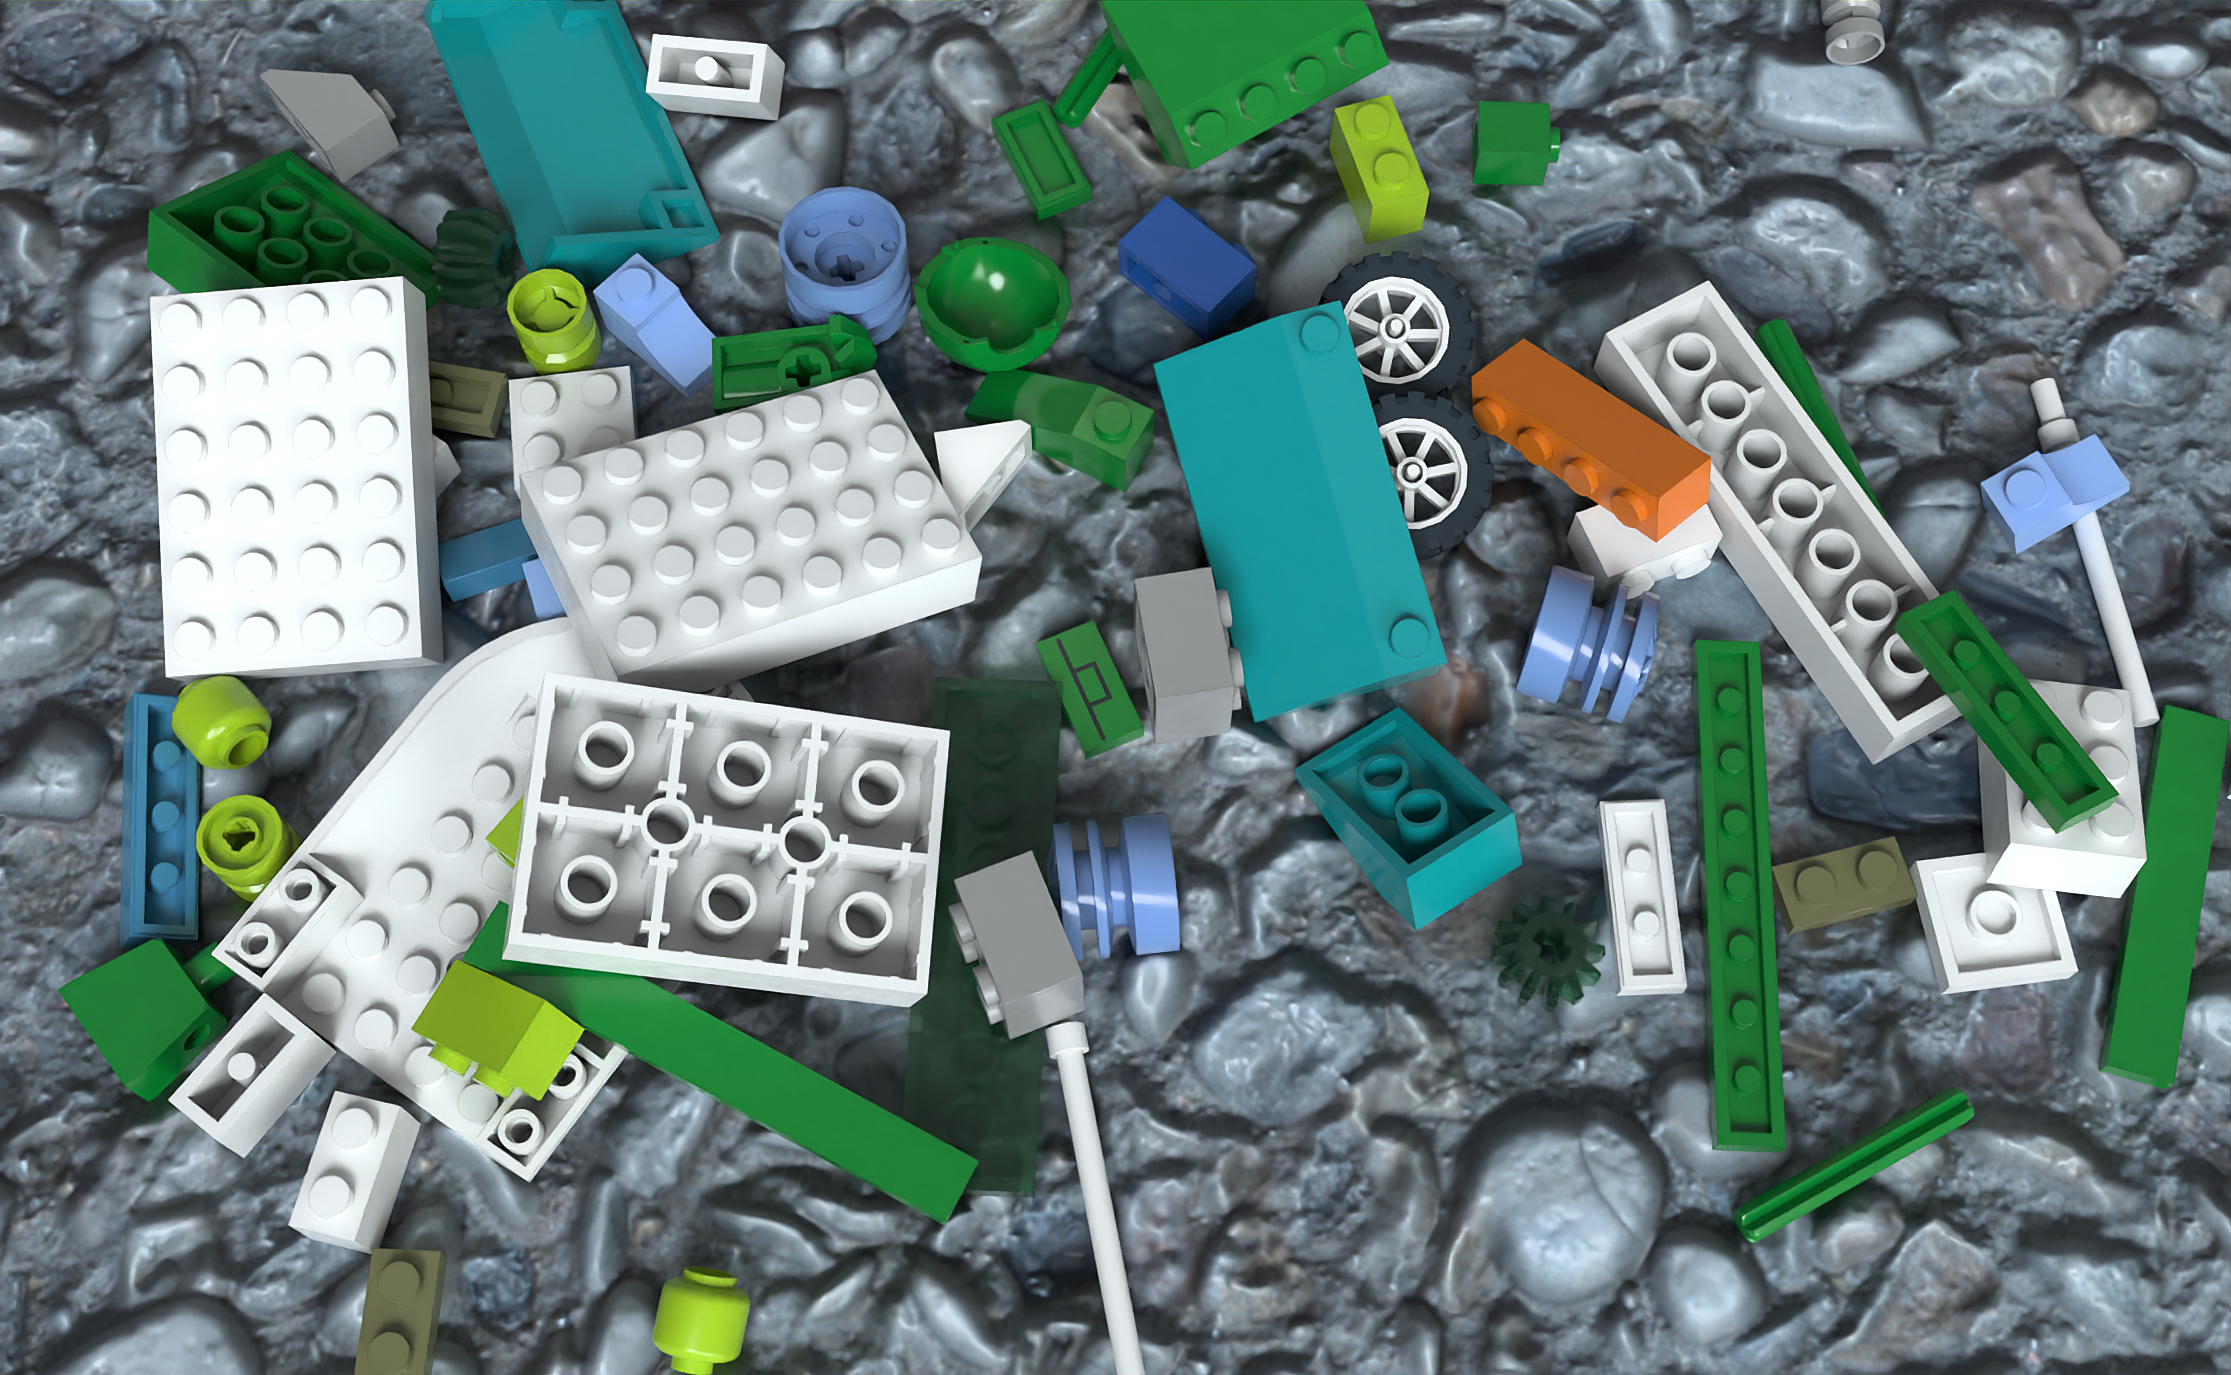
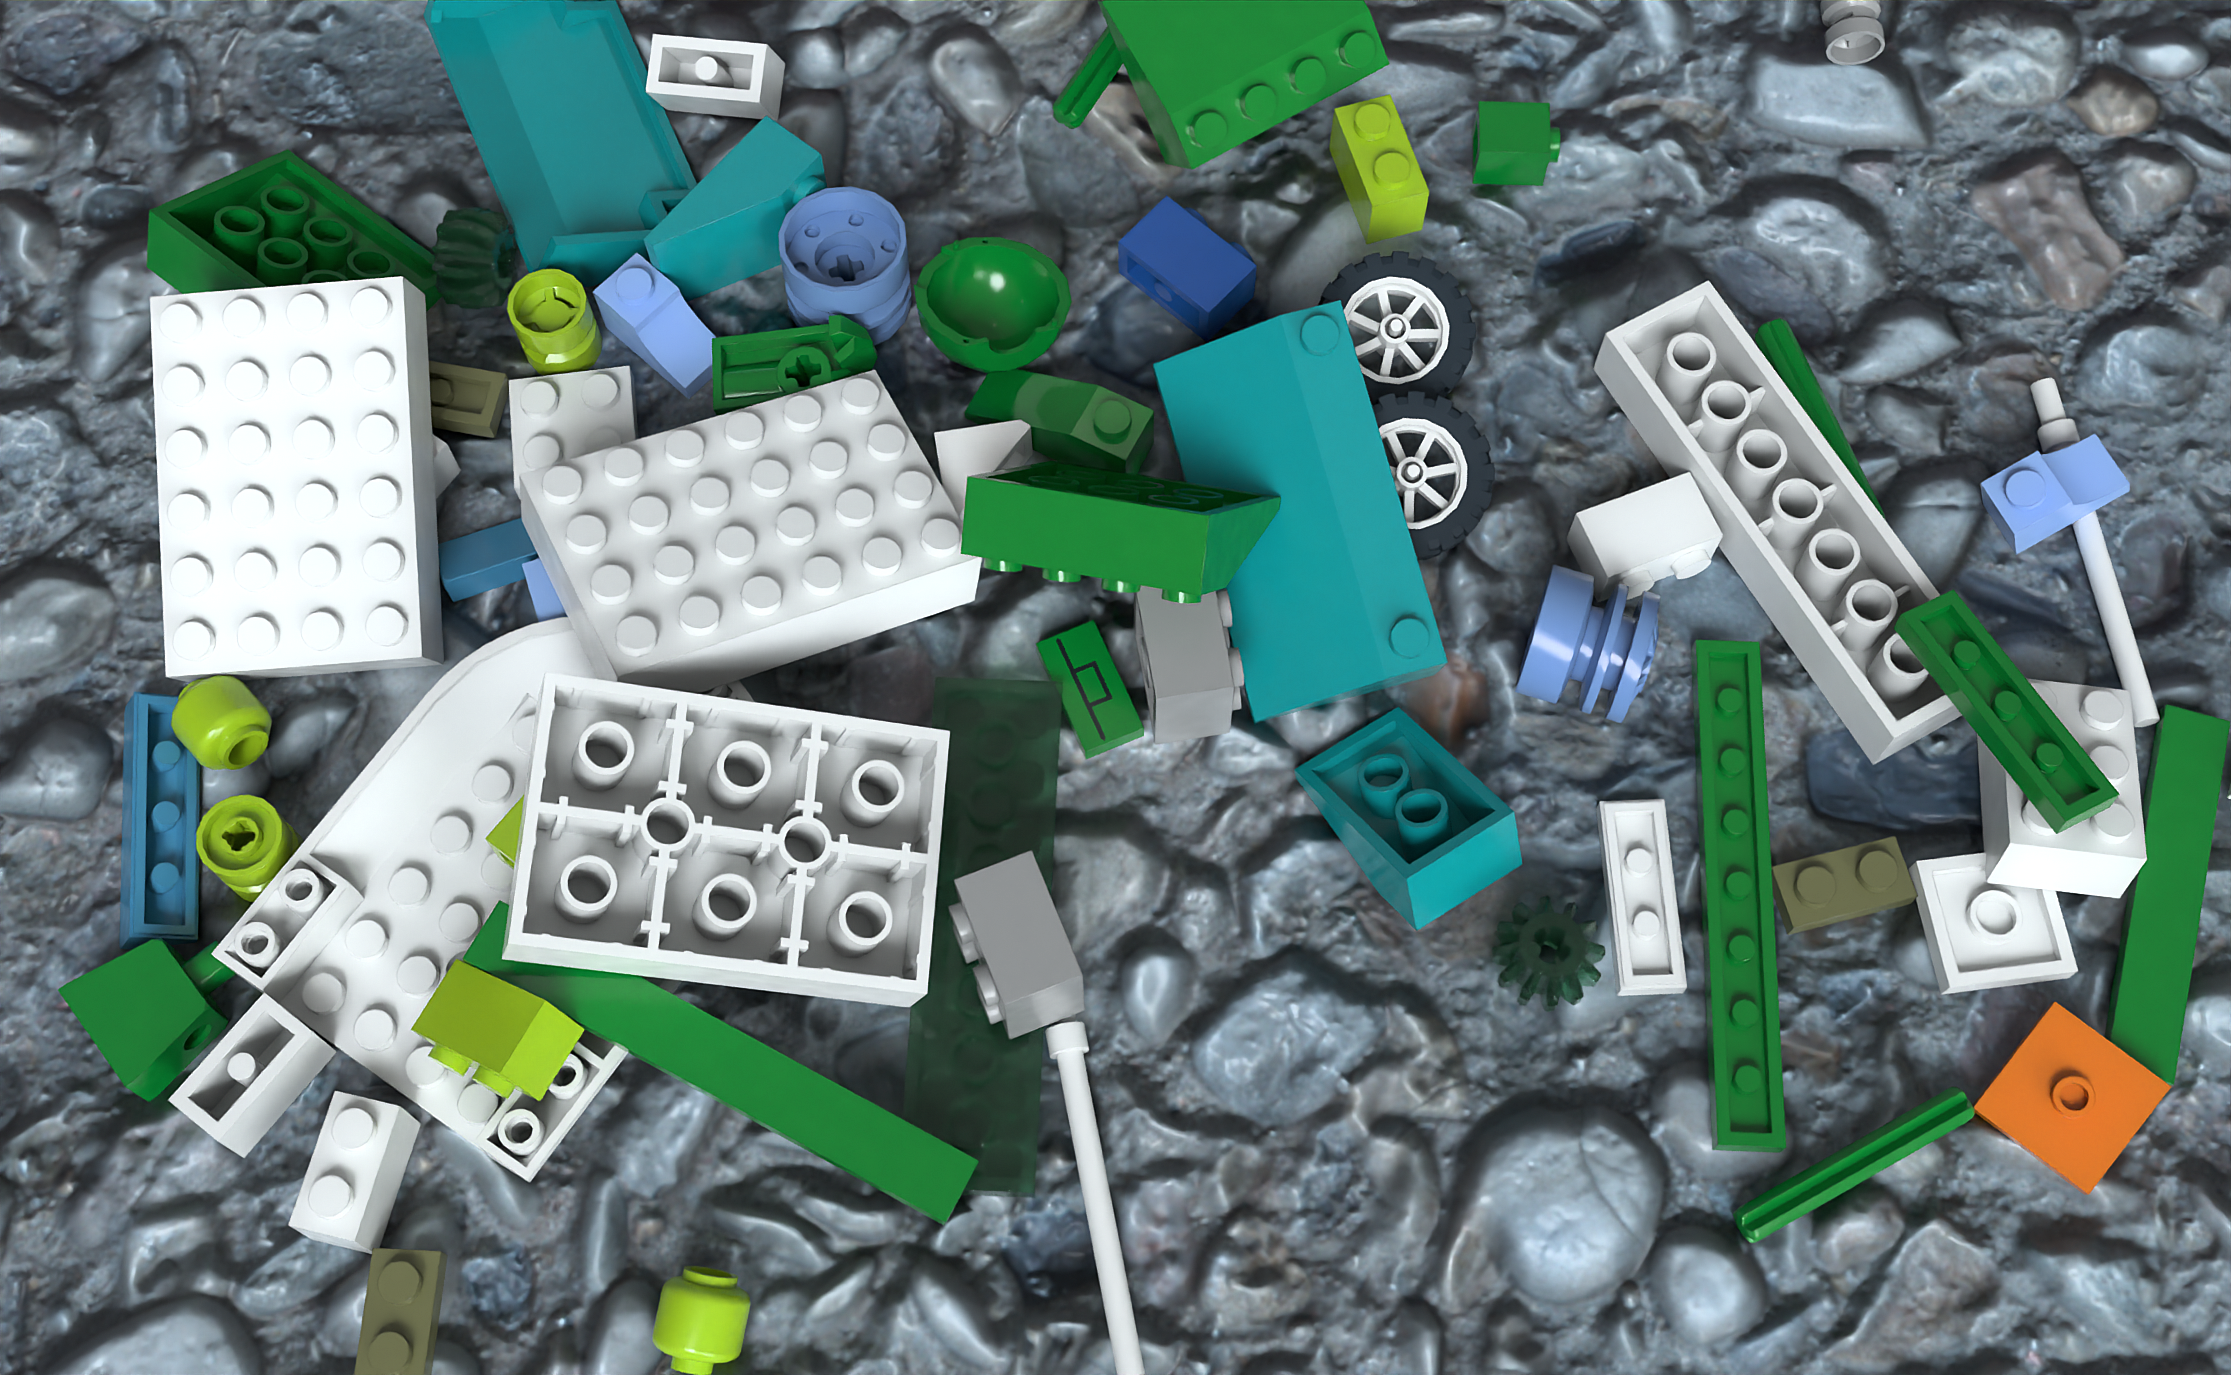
light grey slope [260,69,399,184] -> none
green tile [991,99,1092,221] -> none
medium blue wheel [1046,812,1180,961] -> none
orange brick [1472,338,1711,543] -> none
none -> teal slope [644,115,828,302]
none -> green slope [961,461,1281,603]
none -> orange plate [1972,1001,2171,1195]

